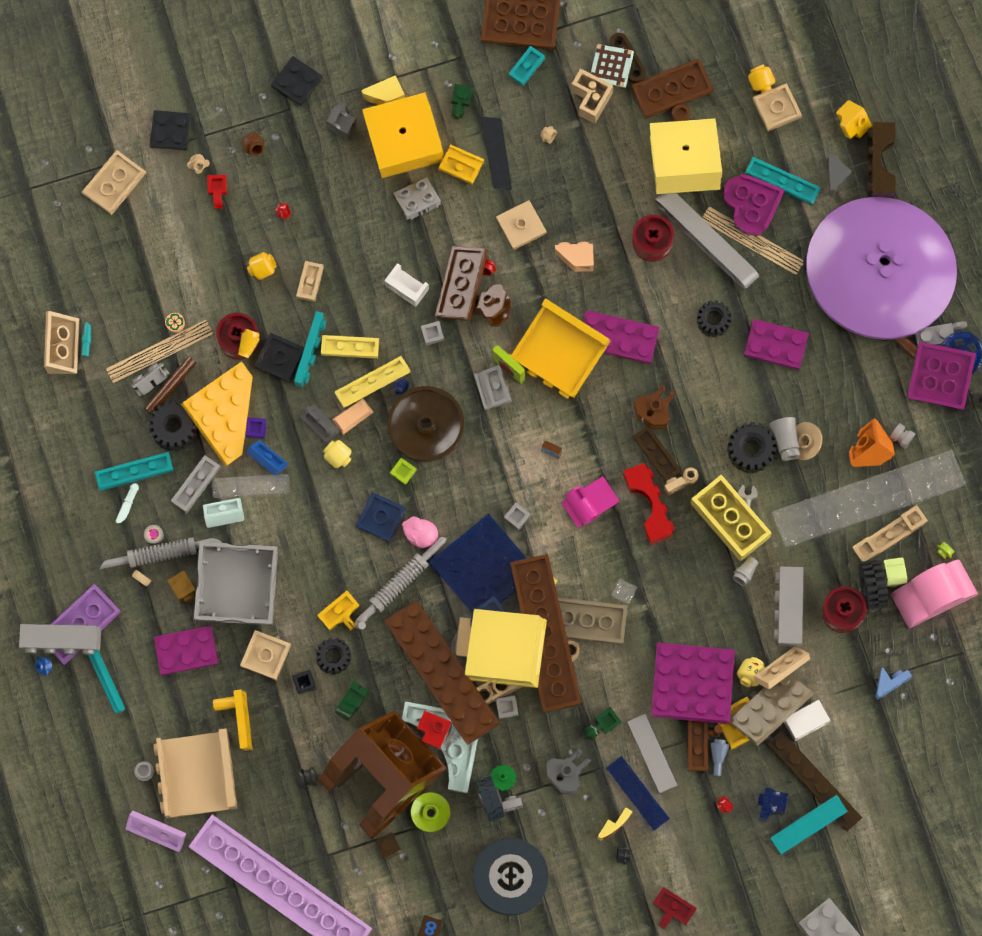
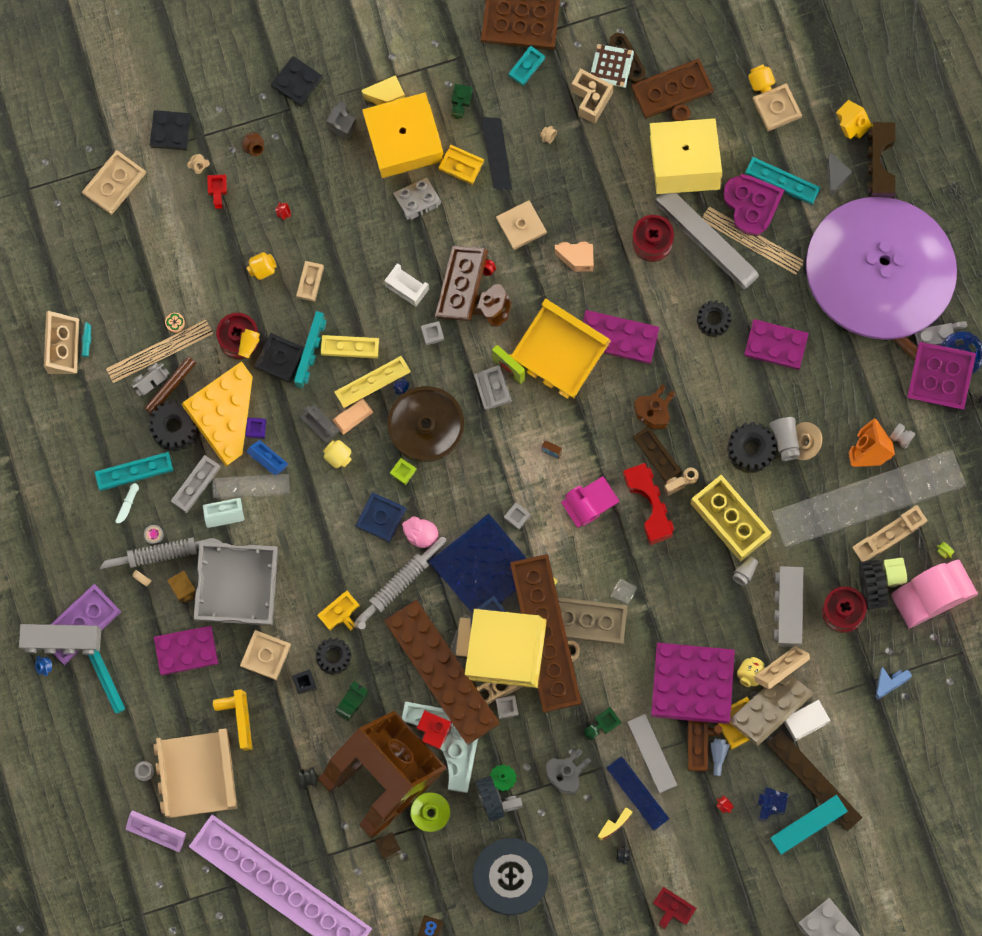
light grey bar [738,485,757,507] -> none

